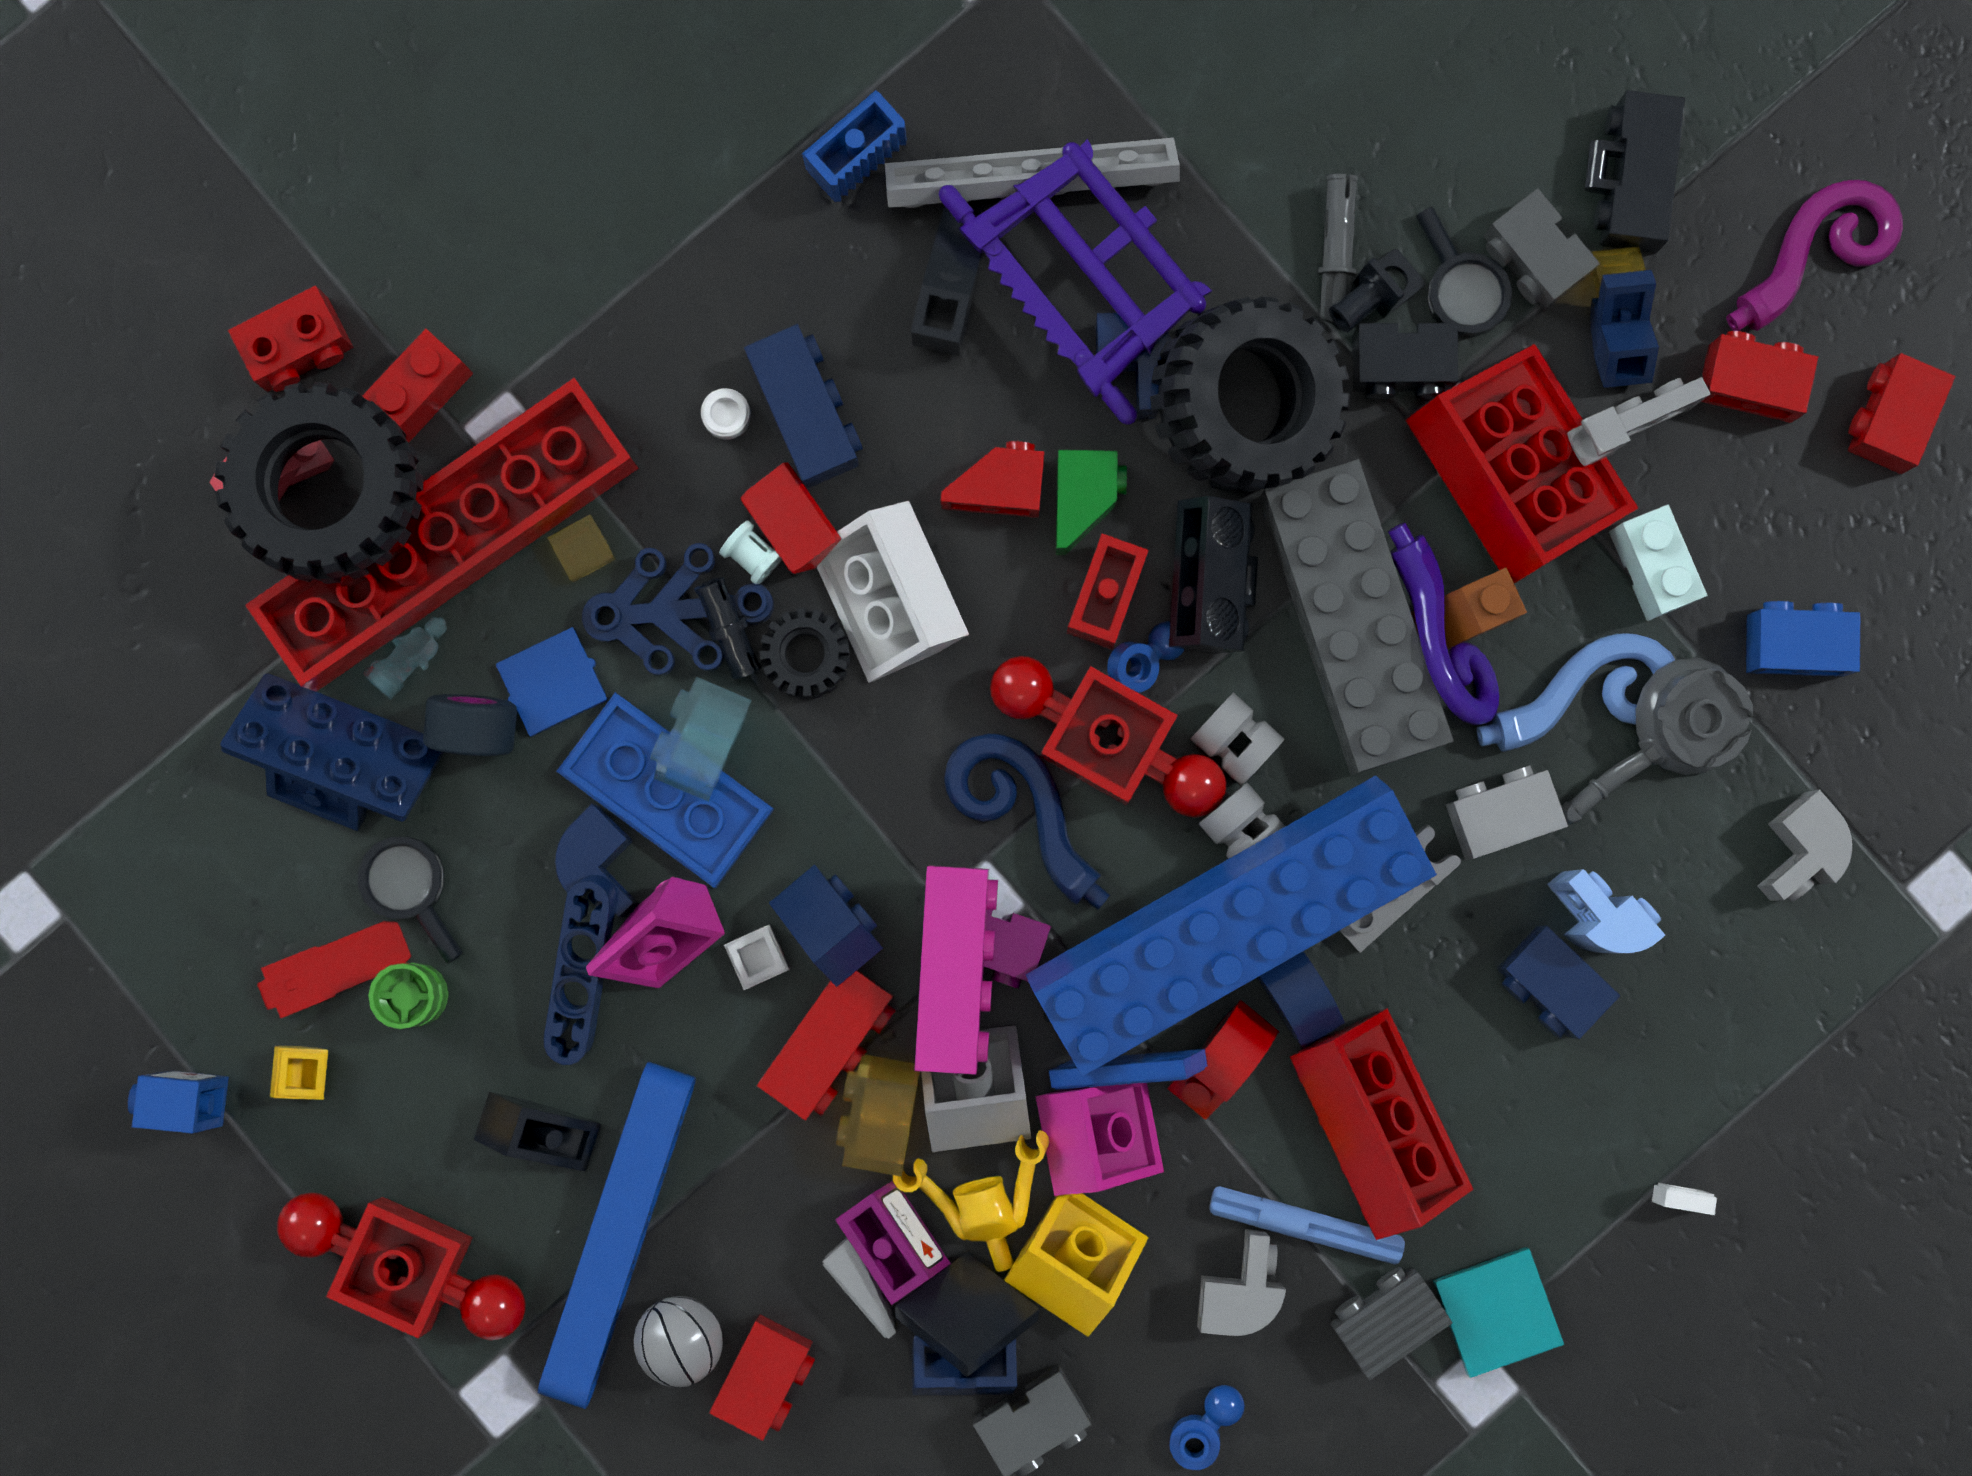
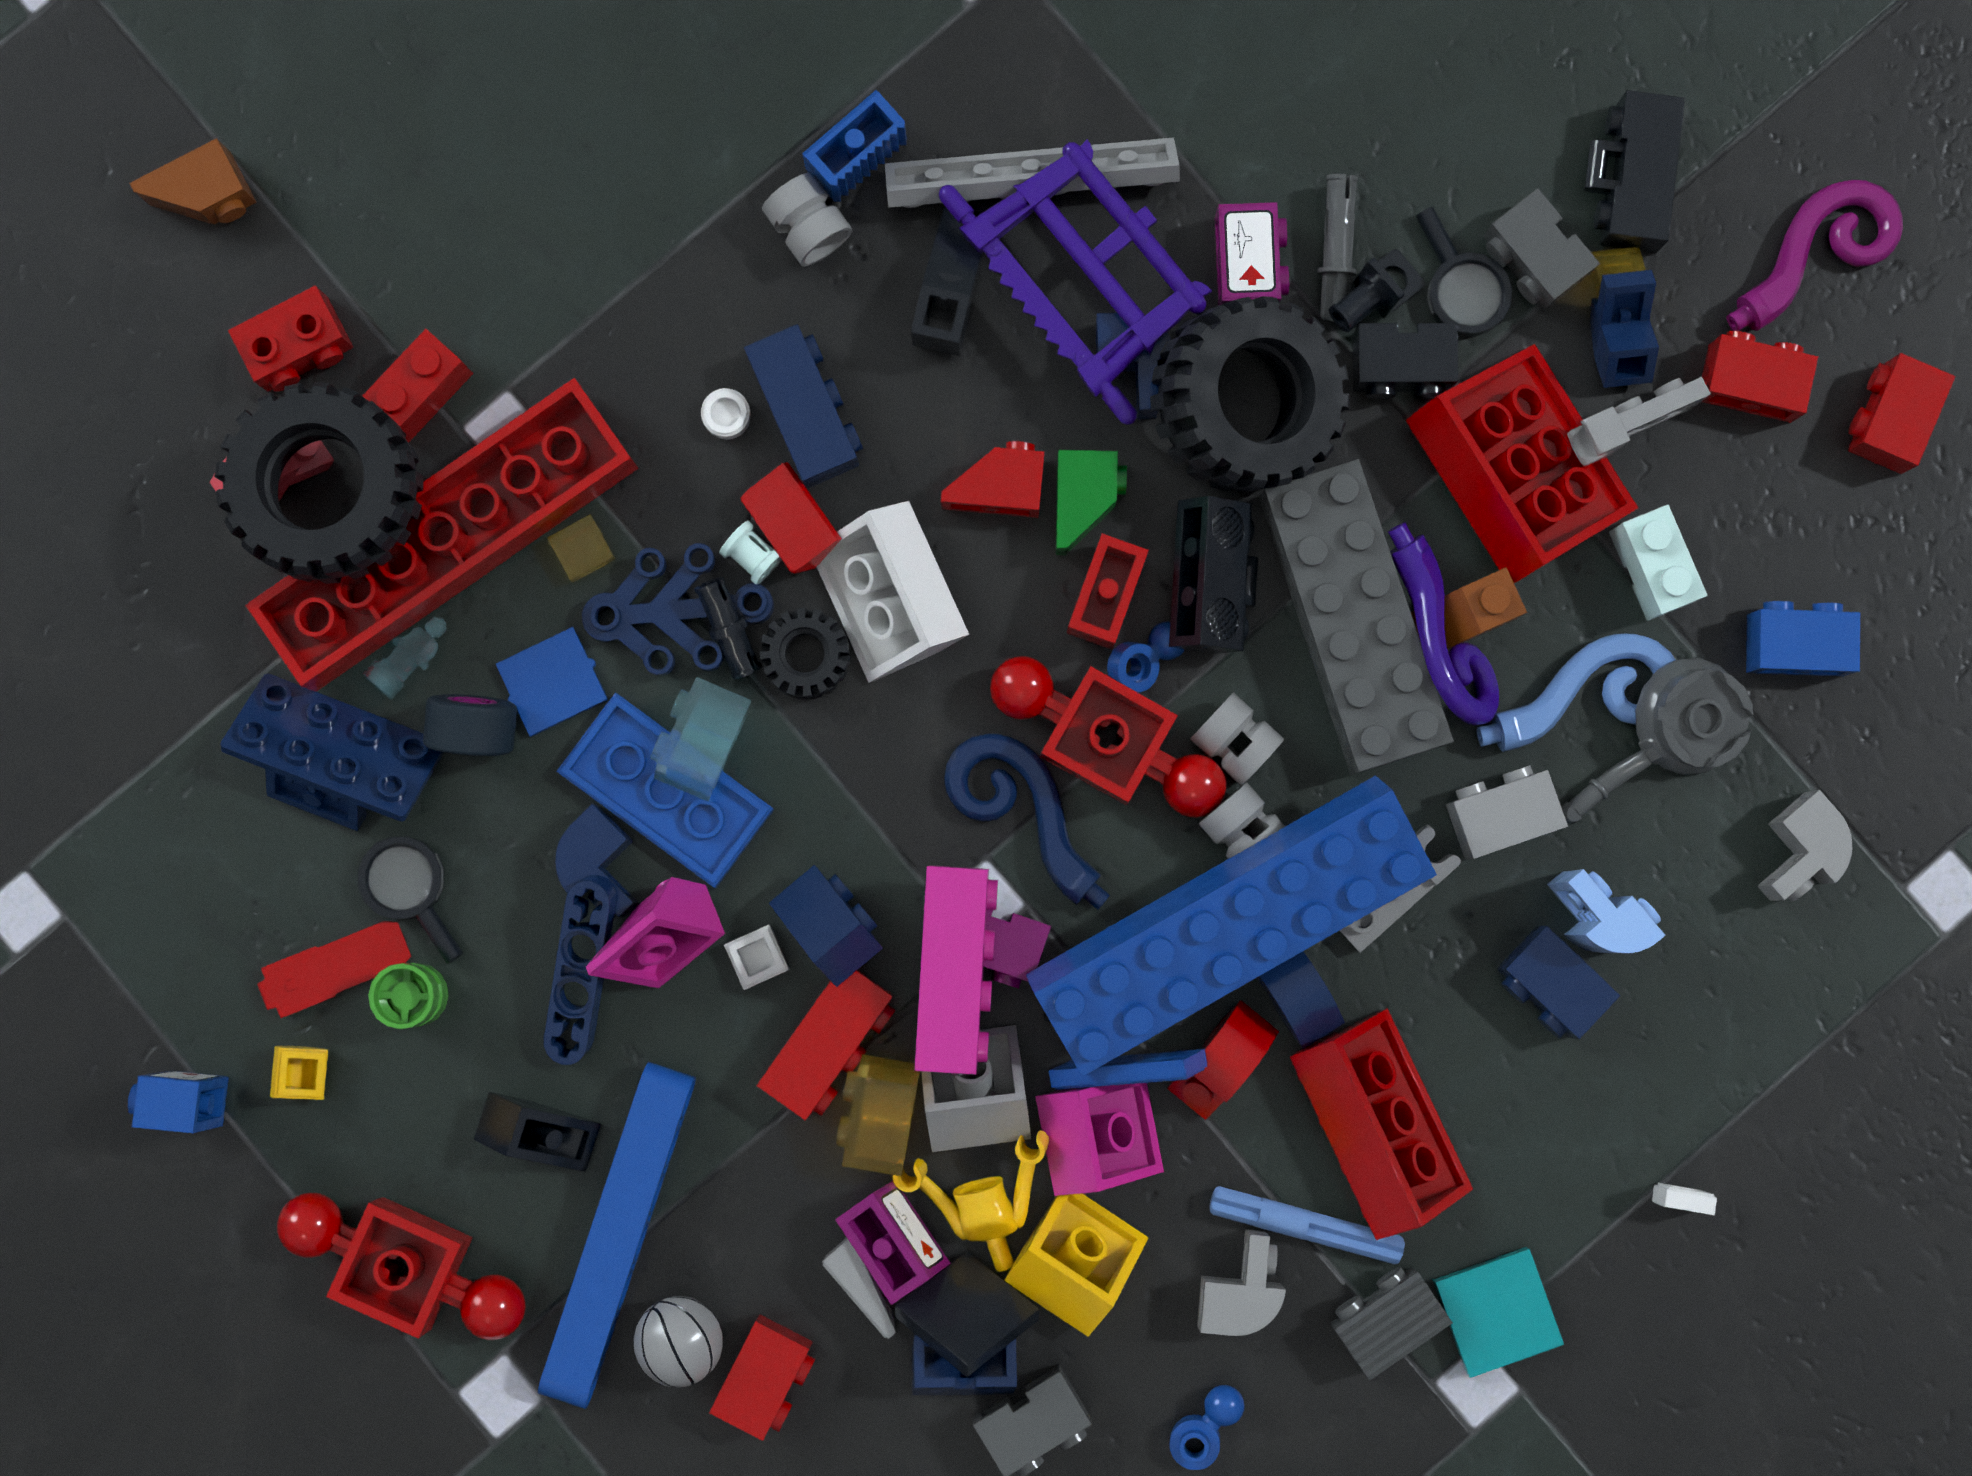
none -> dark orange slope [129,138,257,225]
none -> light grey wheel [762,172,852,267]
none -> brick [1214,202,1289,306]

